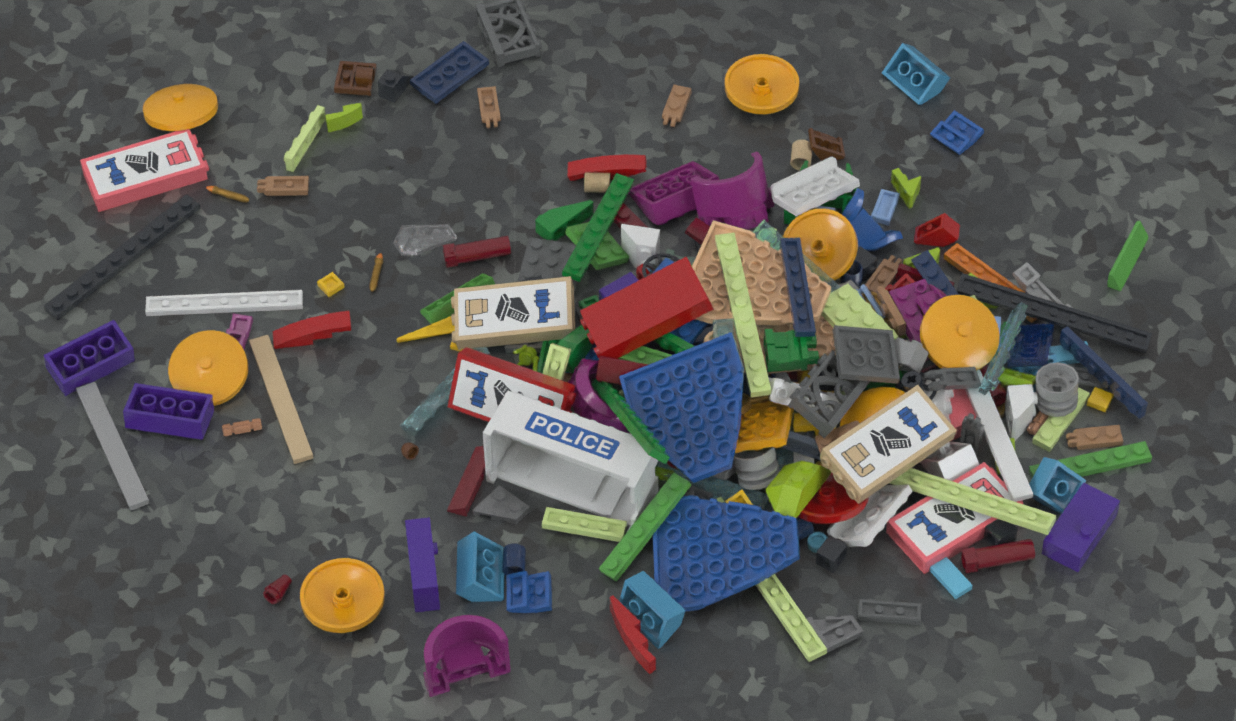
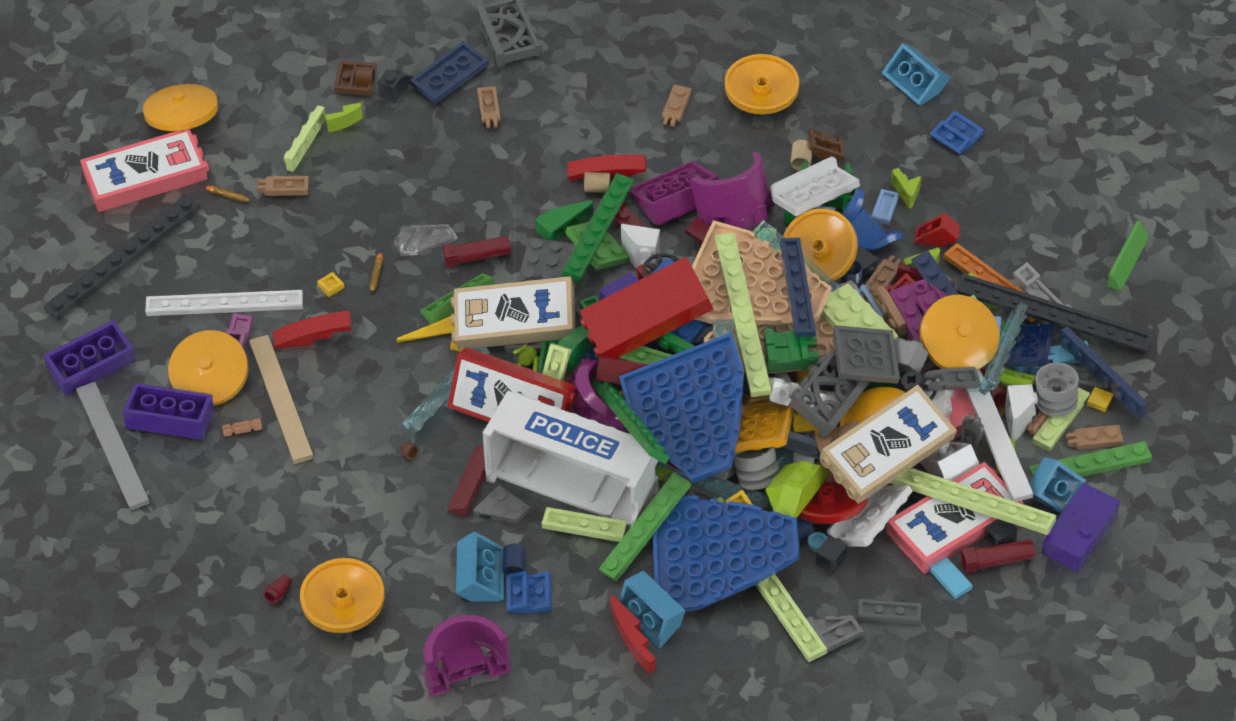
dark purple brick [405,517,440,613] -> none

